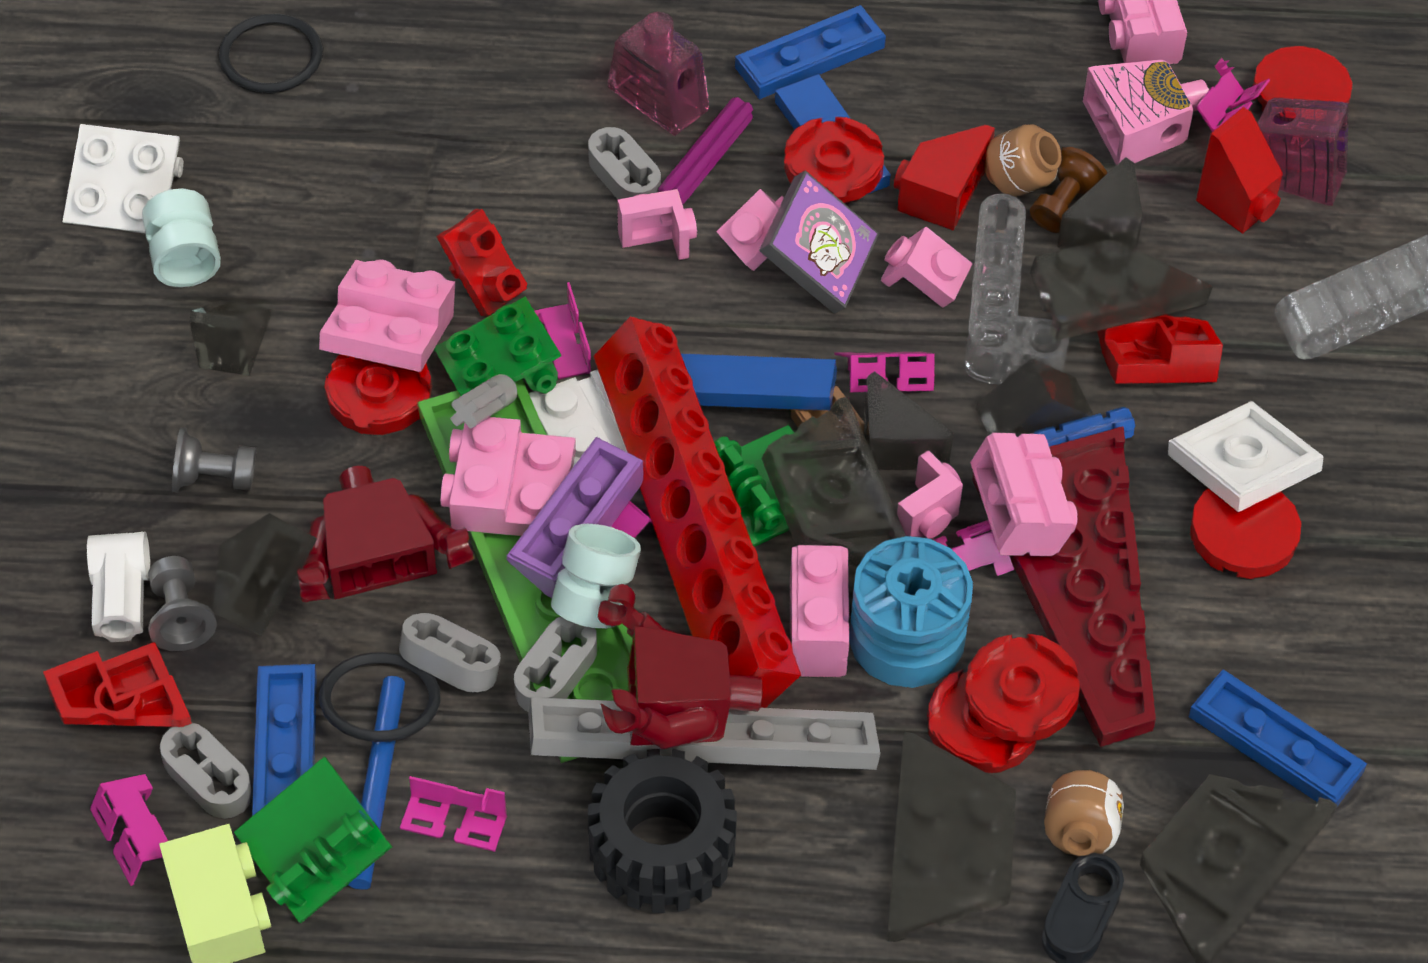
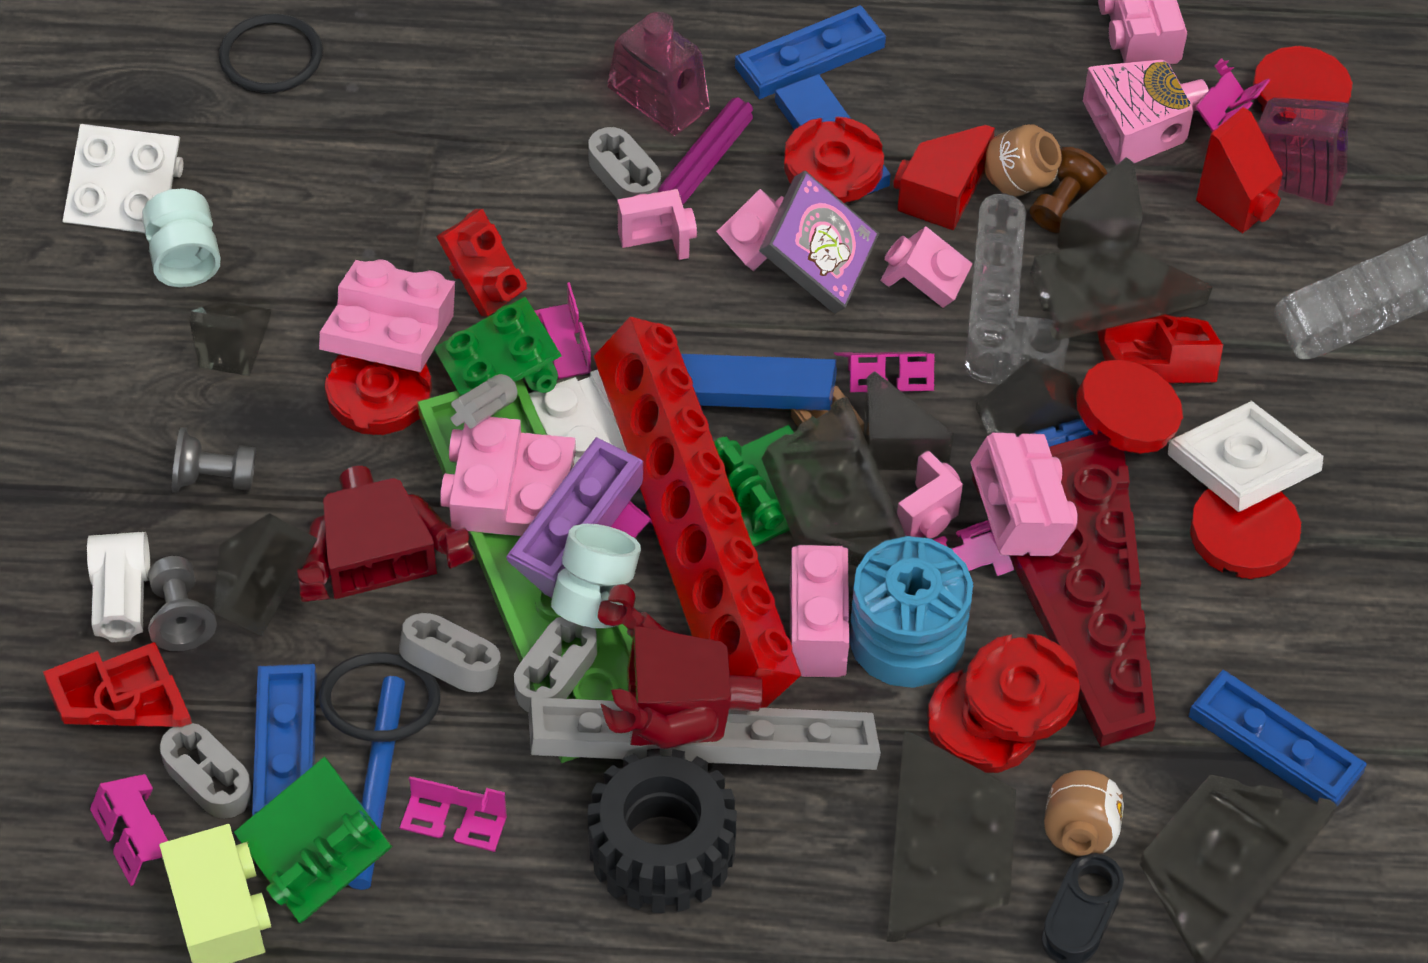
none -> red tile [1076,359,1183,454]

